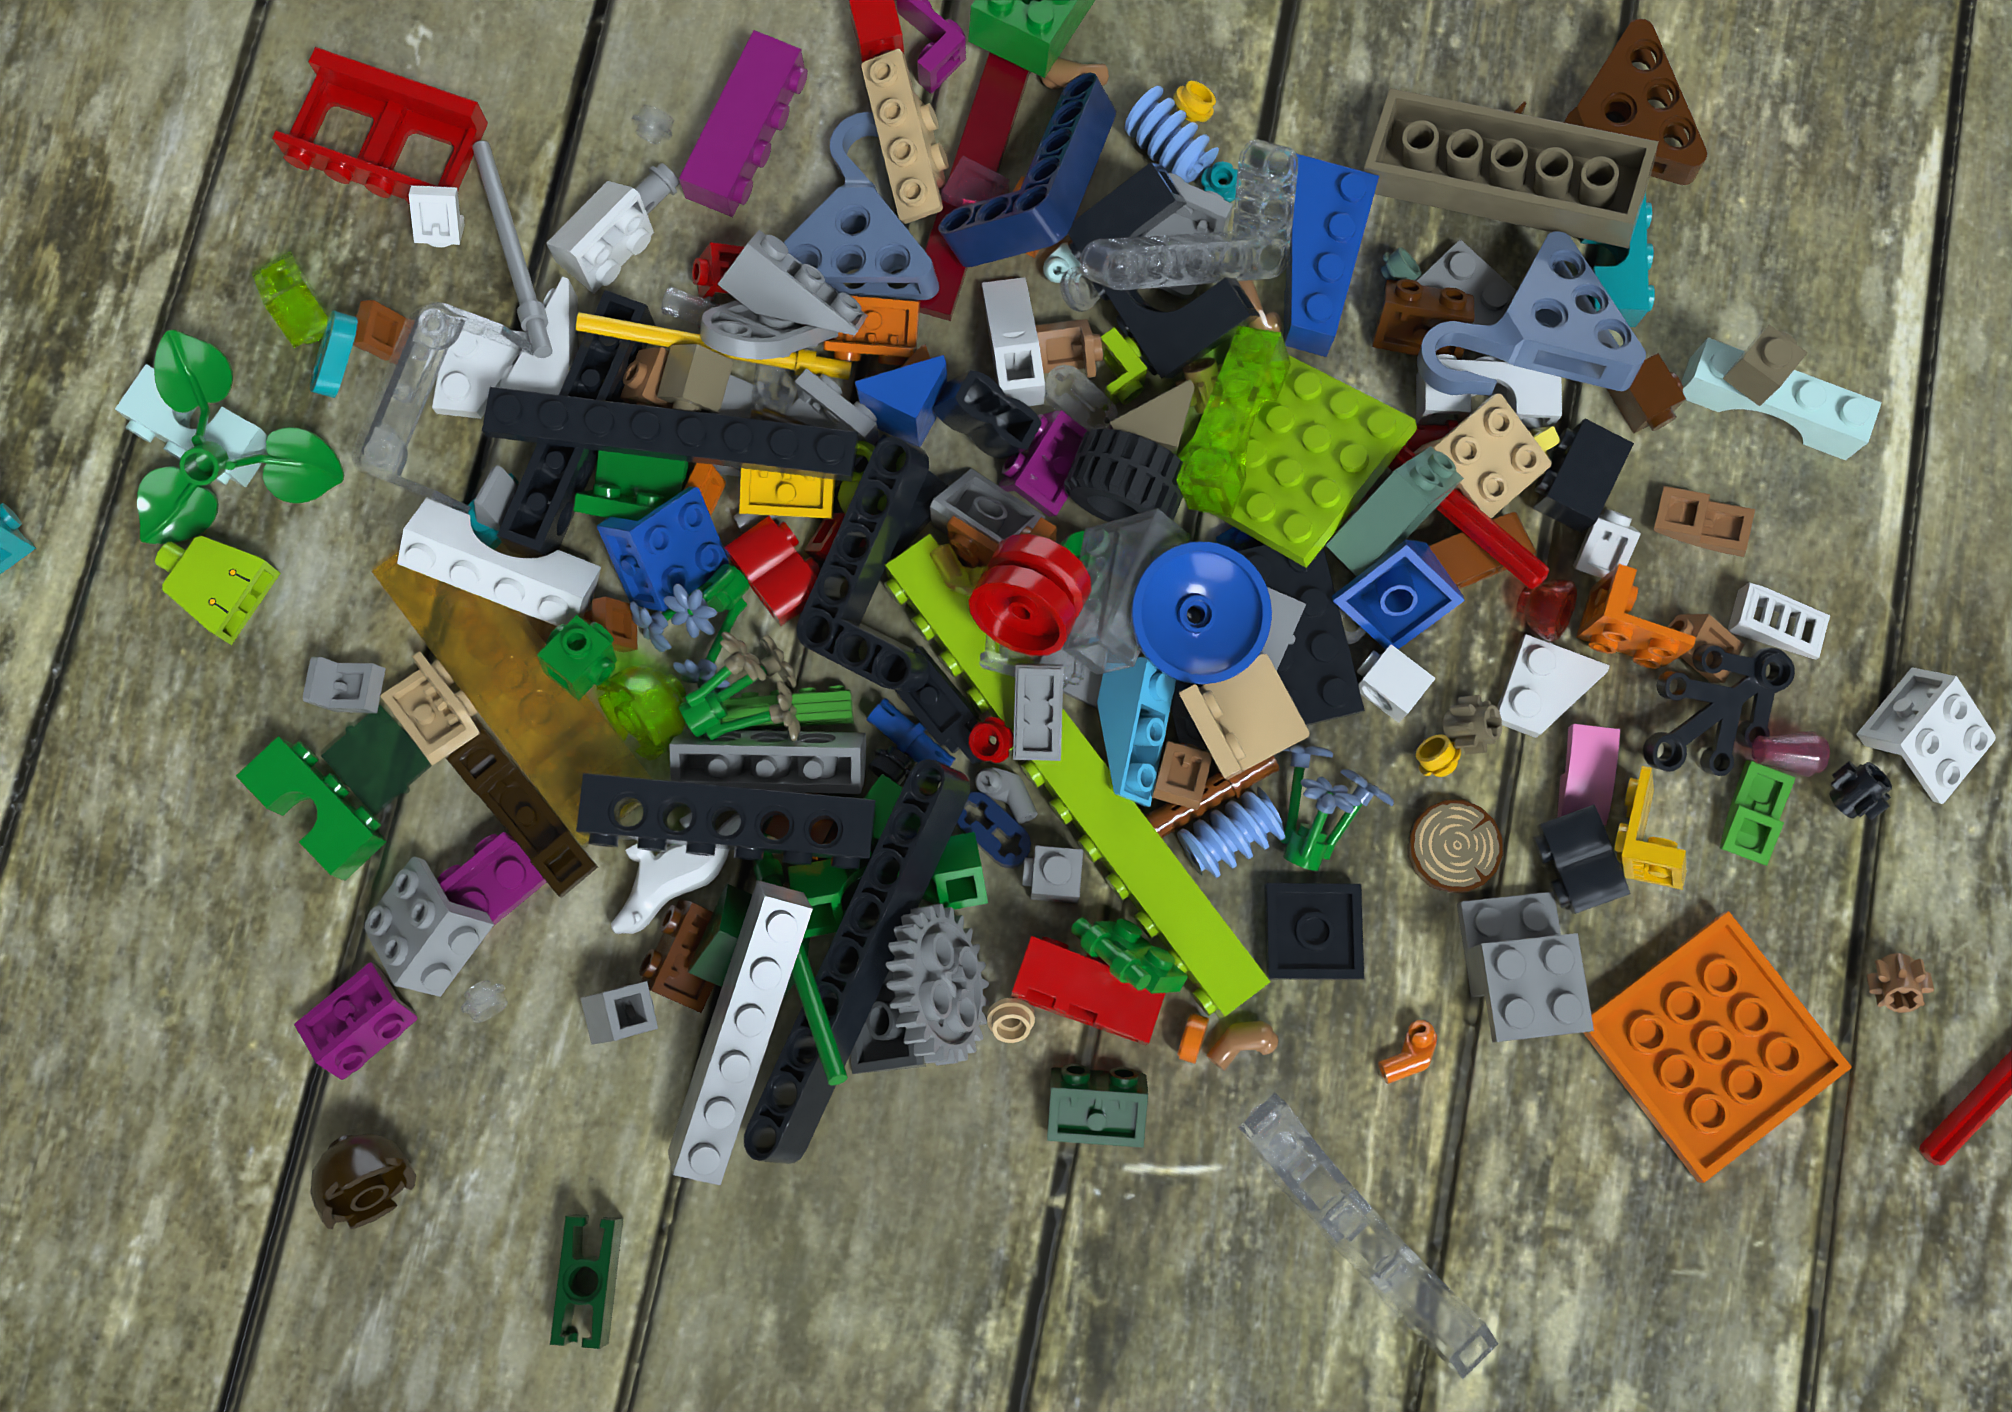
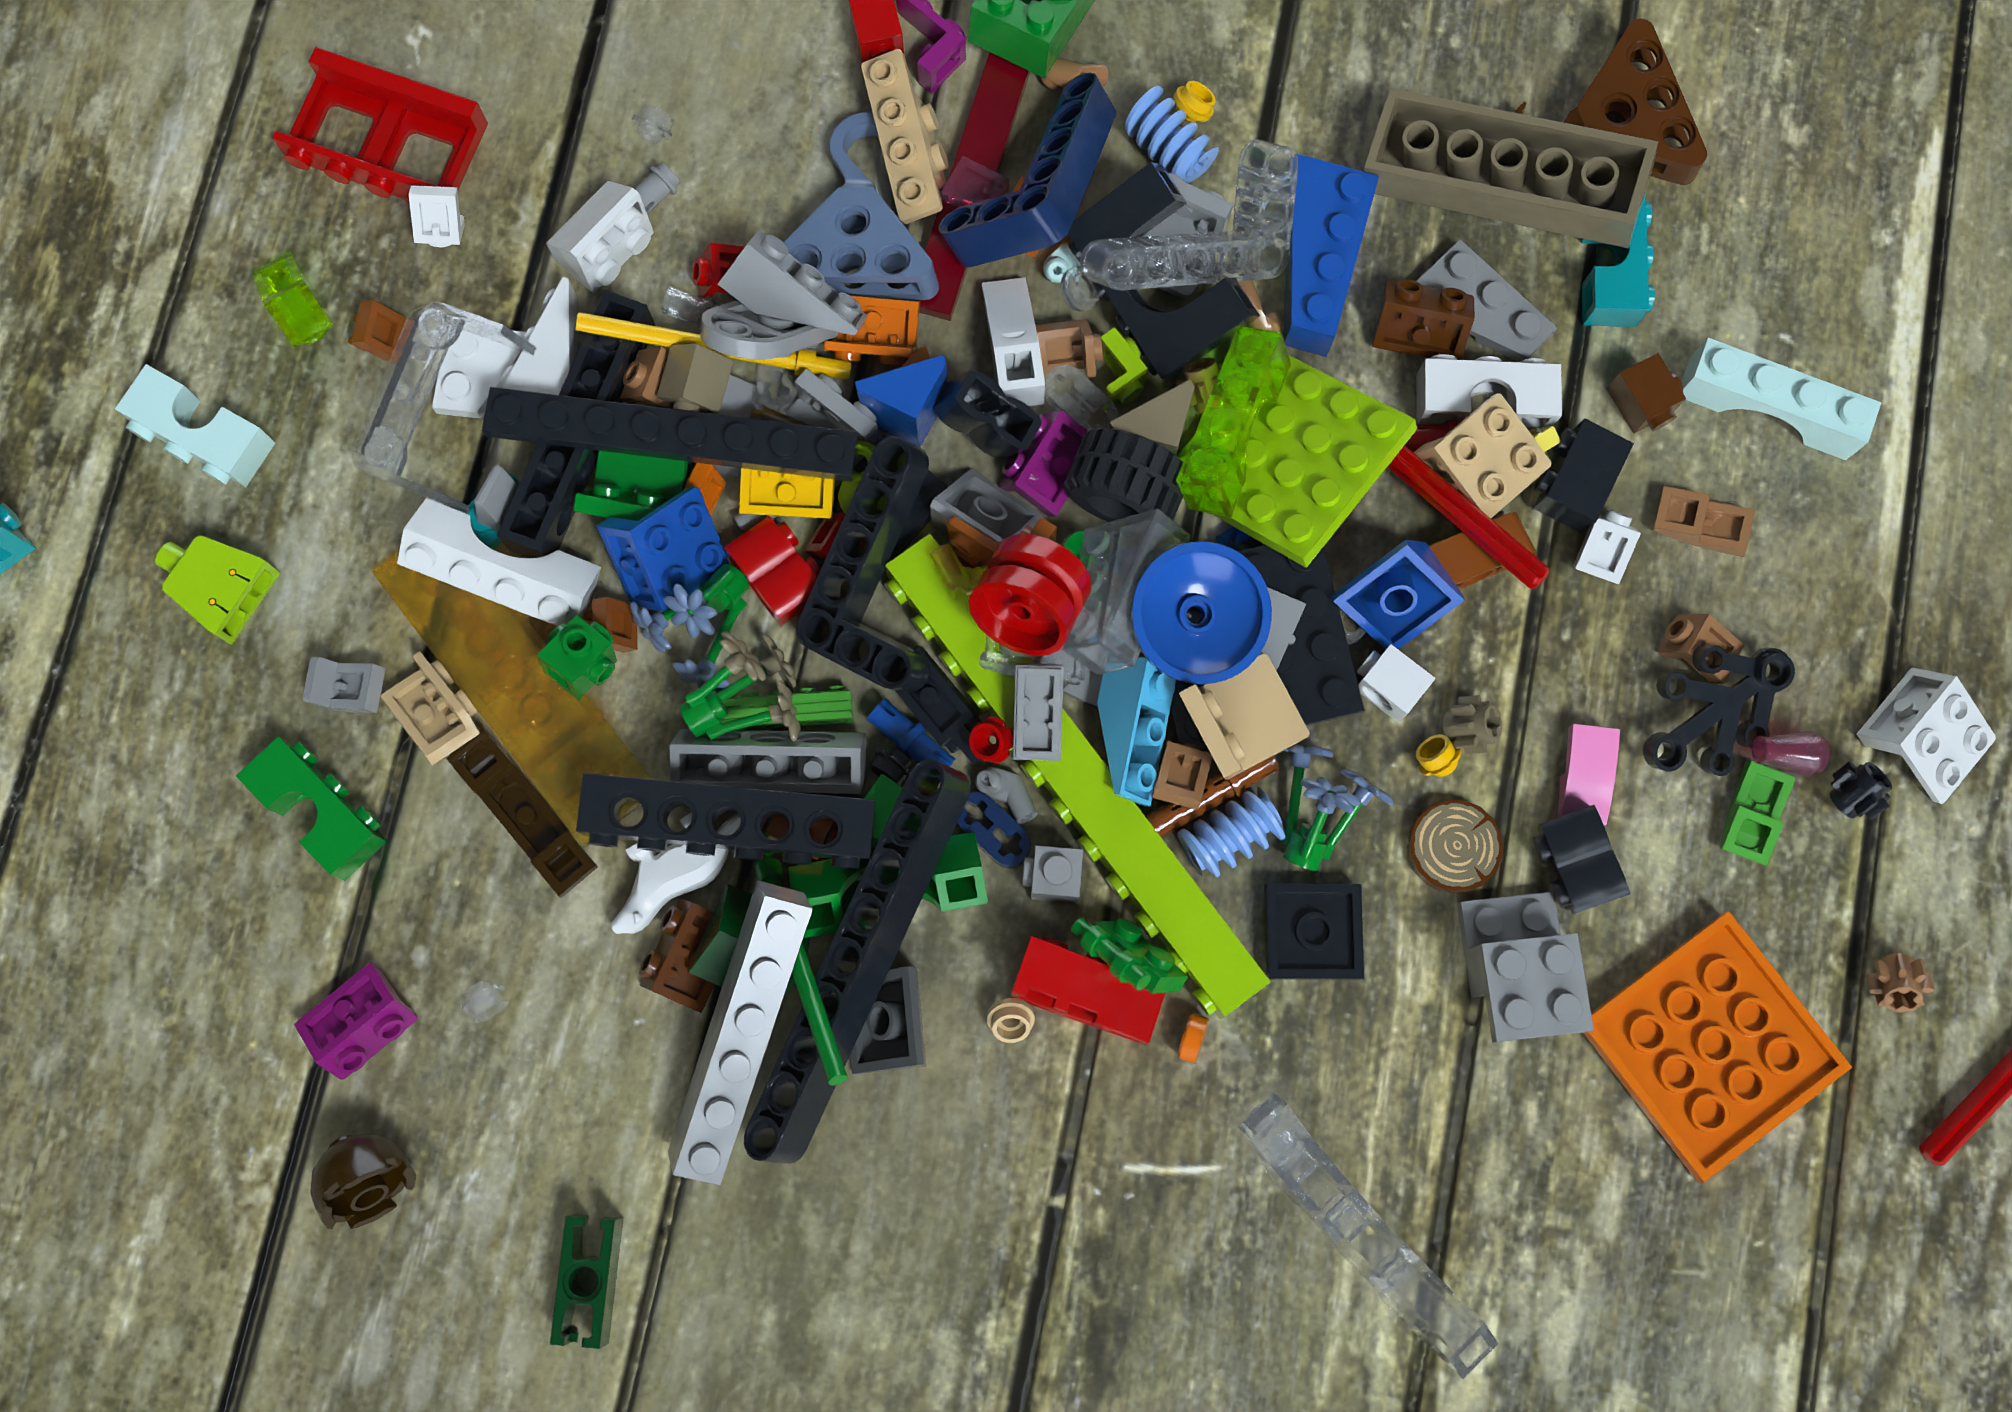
green plant [137,329,345,544] -> none
teal beam [310,310,358,398] -> none
clear green piece [321,704,432,816] -> none
light grey bracket [364,857,494,997] -> none
magenta bracket [436,832,547,927] -> none
light grey bar [473,141,553,358] -> none
light grey brick [581,981,658,1045] -> none
clear neon green cylinder [597,665,686,761] -> none
magenta brick [679,30,808,218] -> none
light grey gear [886,904,990,1066] -> none
bracket [1047,1064,1148,1148] -> none
teal plate [1201,161,1244,202] -> none
medium nougat arm [1206,1021,1279,1071] -> none
sand green window [1326,446,1464,576] -> none
orange arm [1378,1020,1437,1084] -> none
sand green plate [1381,247,1421,281] -> none
sand blue piece [1417,231,1646,396] -> none
white wing [1497,634,1610,738] -> none
clear red brick [1516,579,1577,642] -> none
orange bracket [1576,564,1696,669] -> none
yellow bracket [1615,766,1687,890] -> none
dark tan brick [1723,324,1807,406] -> none
white slope [1728,582,1830,660] -> none

